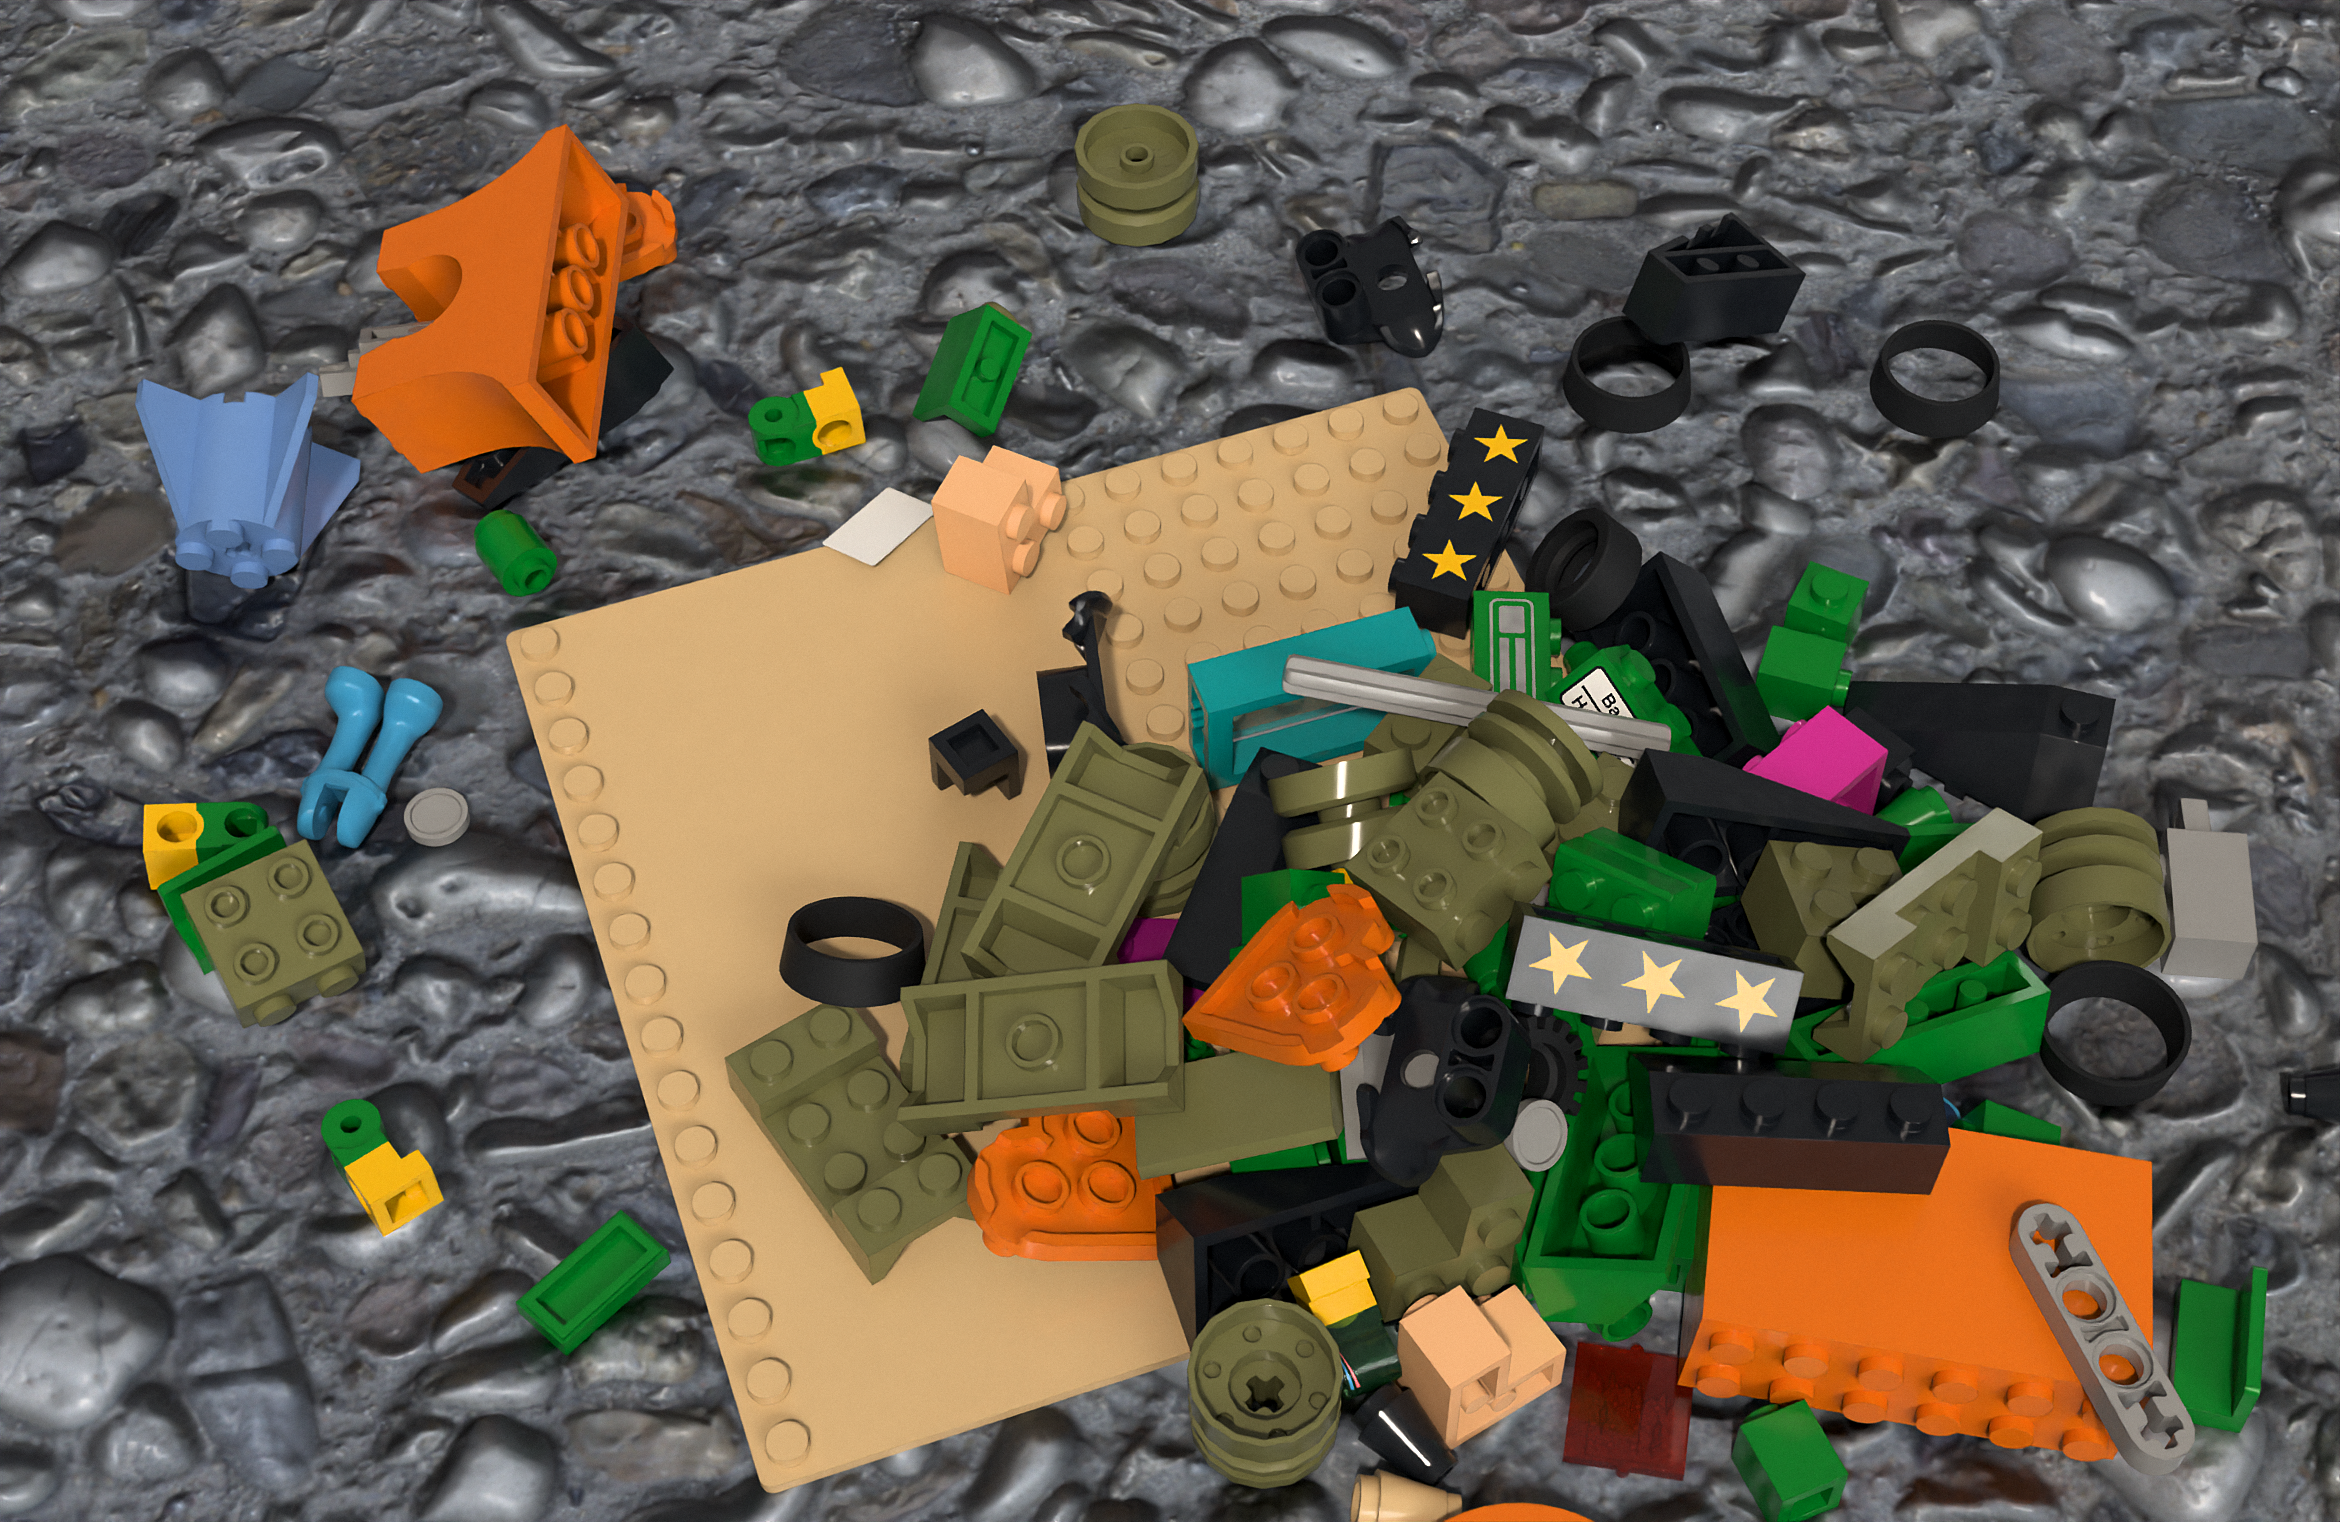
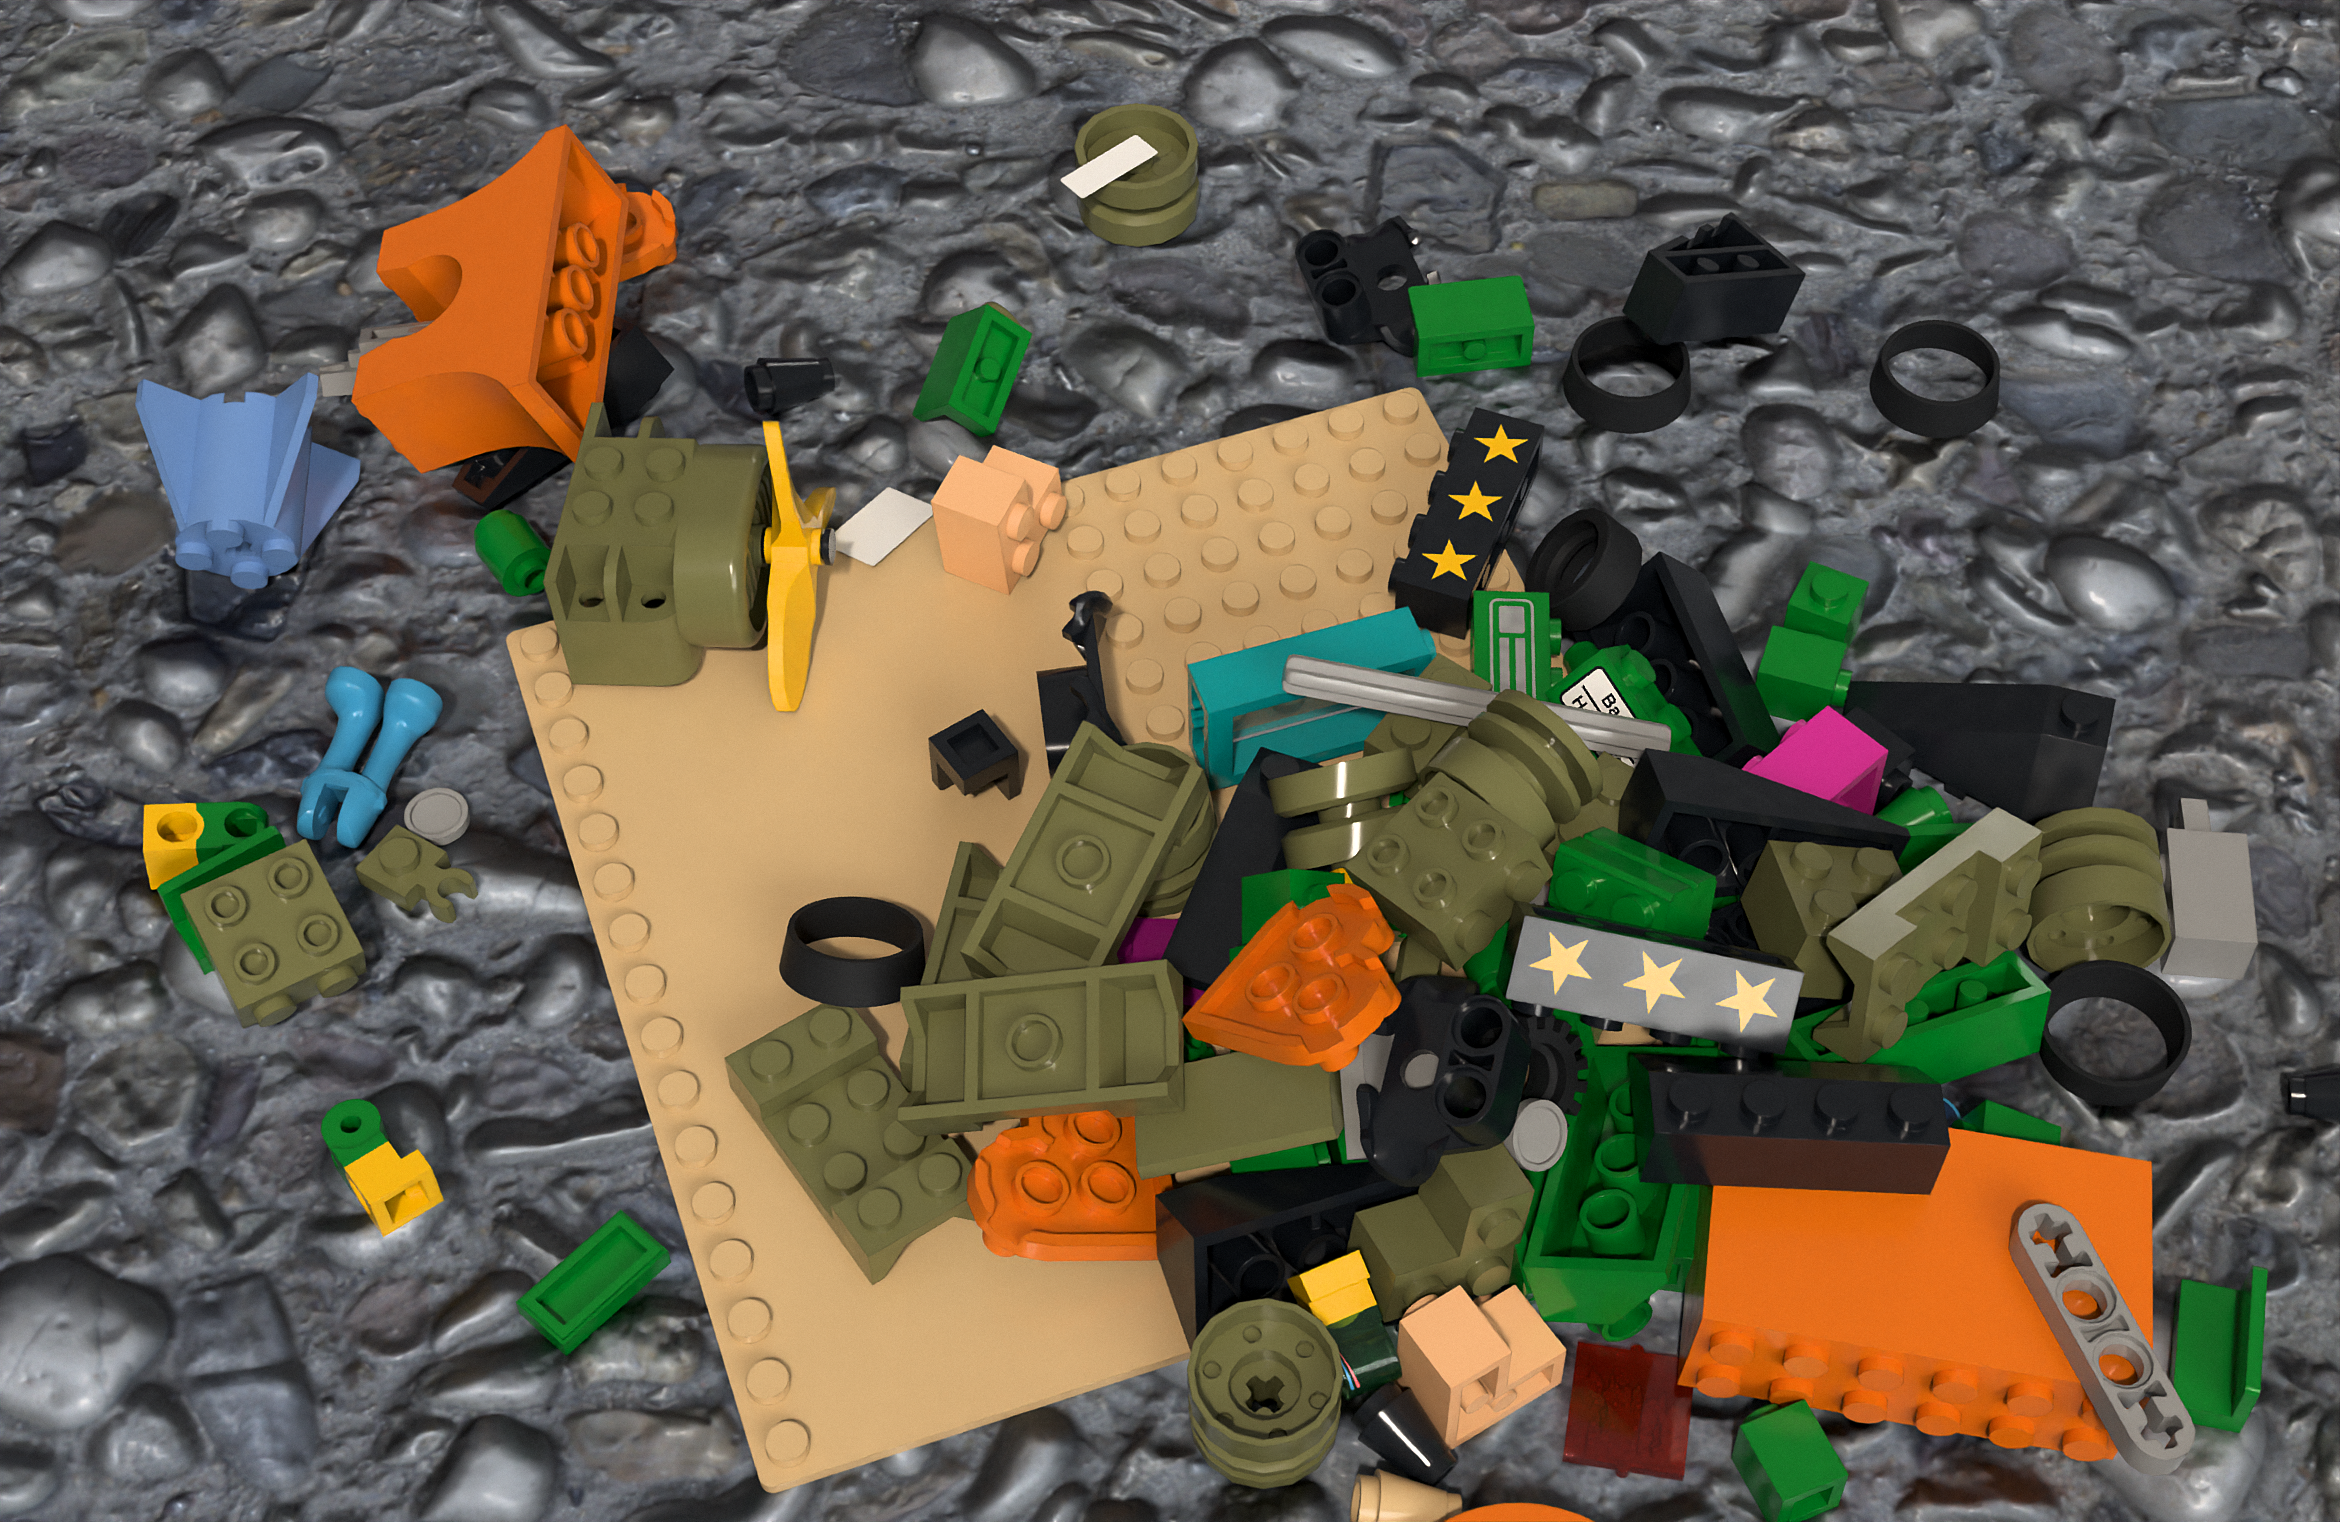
leg [748,367,866,467] -> none
none -> olive plate [355,824,479,923]
none -> olive brick [543,402,836,712]
none -> black cone [744,357,835,415]
none -> white sticker [1061,135,1158,198]
none -> green panel [1408,275,1535,377]

